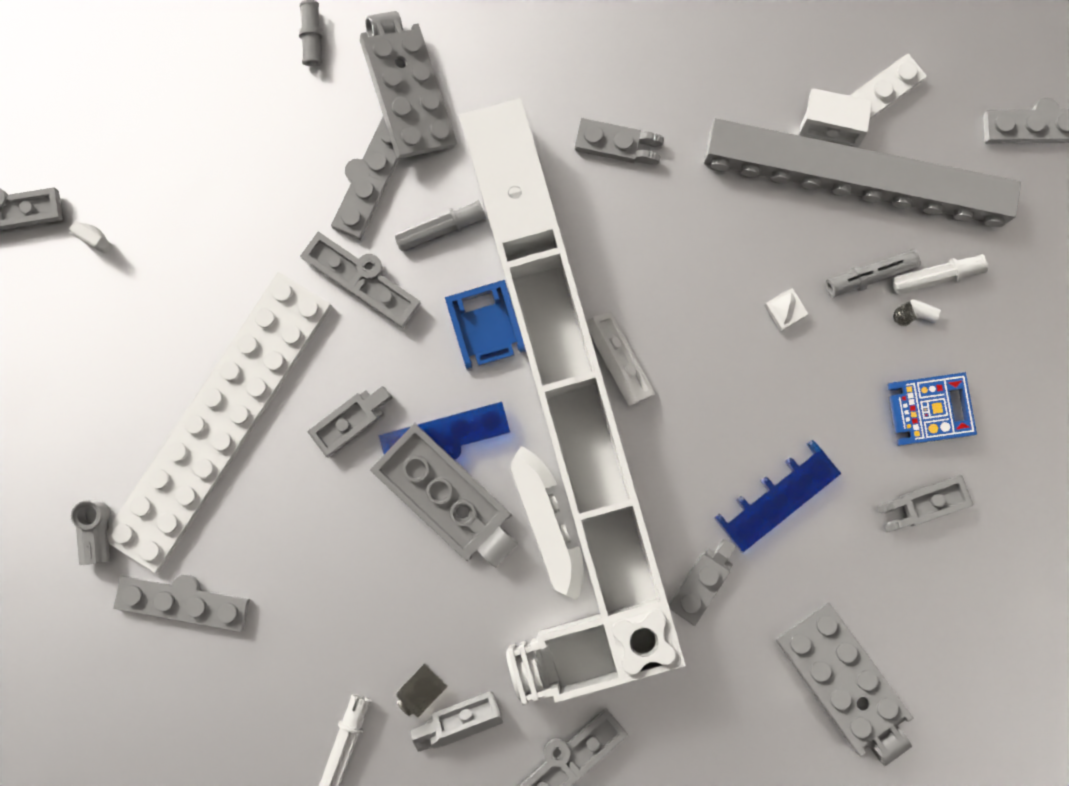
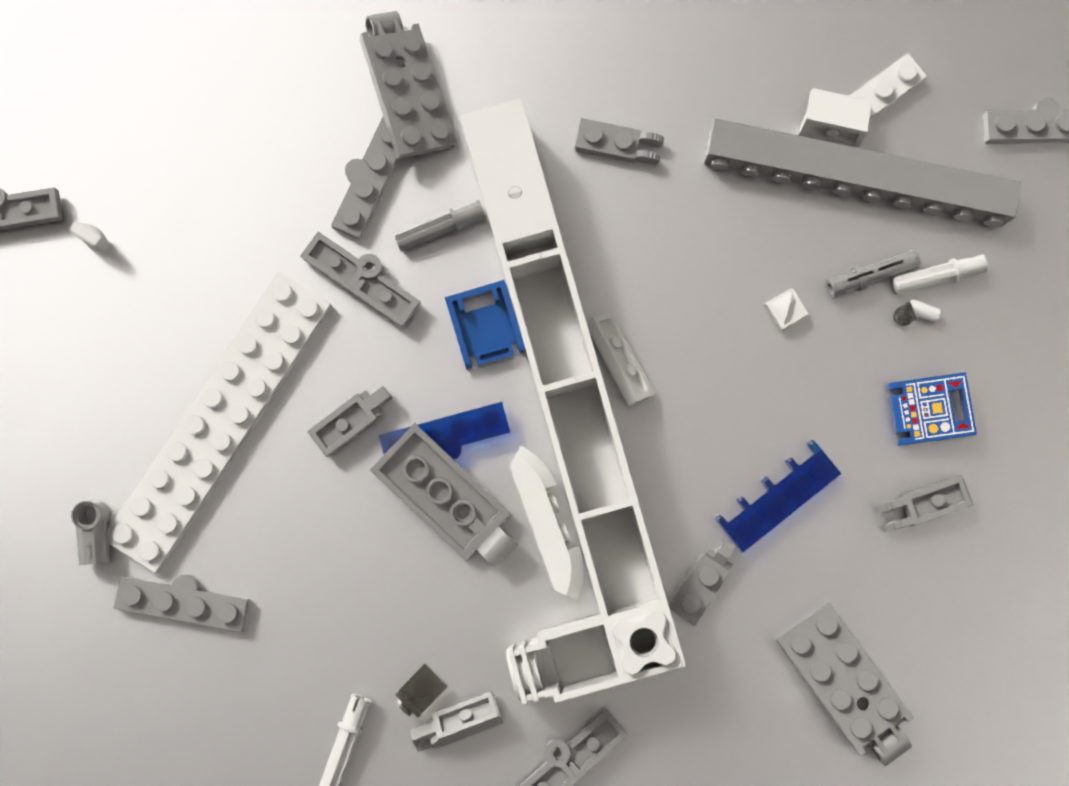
light grey pin [298,0,323,66] -> none

